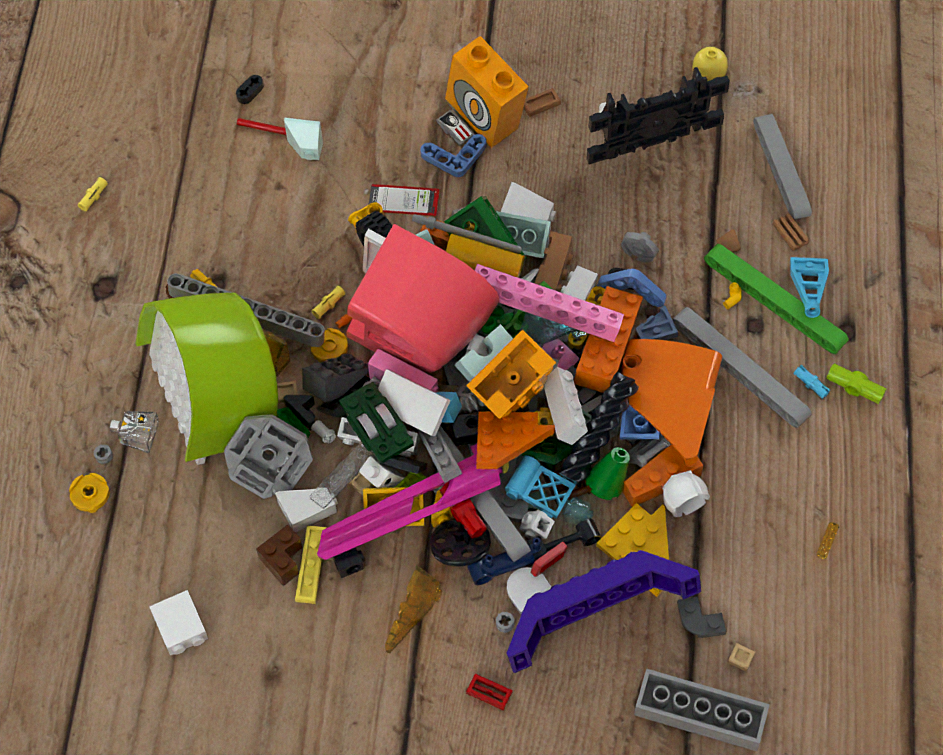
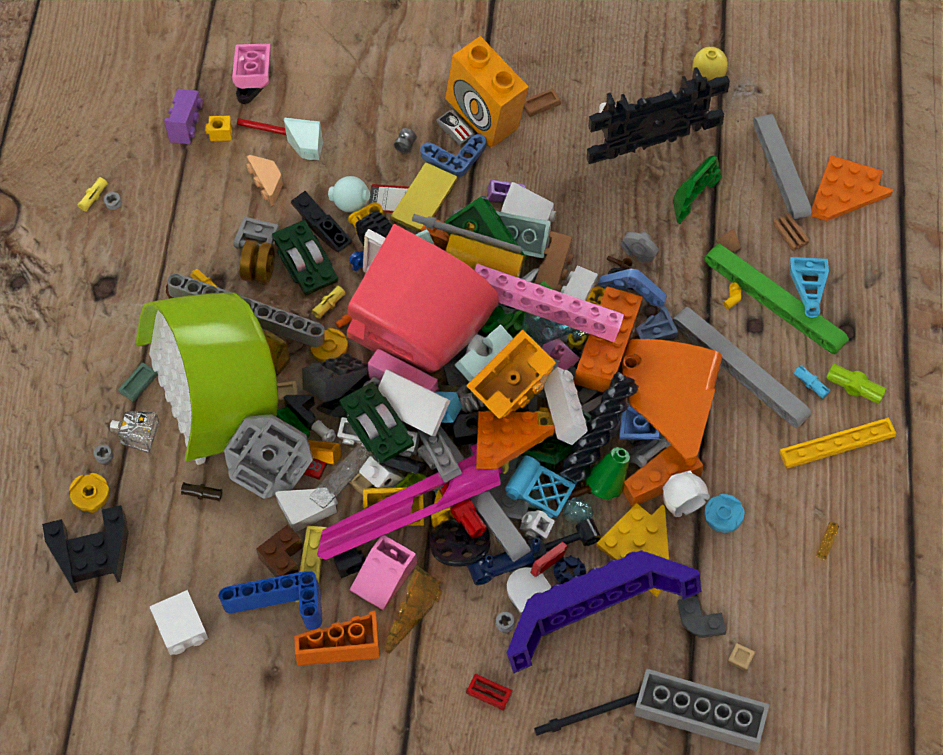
none -> black wedge [42,505,129,593]
none -> light grey bush [104,192,122,210]
none -> sand green tile [118,362,158,402]
none -> medium lavender wedge [164,89,203,144]
none -> dark brown pin [181,482,222,502]
none -> yellow brick [205,116,232,141]
none -> blue beam [218,571,323,630]
none -> bright pink slope [232,44,271,89]
none -> light grey plate [234,217,279,248]
none -> pearl gold wheel [240,240,275,284]
none -> light nougat slope [246,155,283,206]
none -> dark green piece [272,220,338,296]
none -> black slope [291,191,352,252]
none -> orange wedge [294,610,380,666]
none -> red tile [303,458,328,480]
none -> light orange slope [308,440,341,465]
none -> light aqua brick [328,176,370,213]
none -> blue plate [349,251,364,271]
none -> bright pink slope [350,535,417,611]
none -> light yellow tile [391,162,457,232]
none -> flat silver wheel [393,128,417,153]
none -> white pin [417,445,436,470]
none -> medium lavender slope [487,180,526,202]
none -> black bar [534,692,640,736]
none -> dark blue gear [554,555,586,584]
none -> reddish brown hand [607,256,633,269]
none -> green wedge [673,156,722,224]
none -> medium azure tile [704,494,745,533]
none -> yellow tile [779,417,896,469]
none -> orange wing [811,155,893,221]

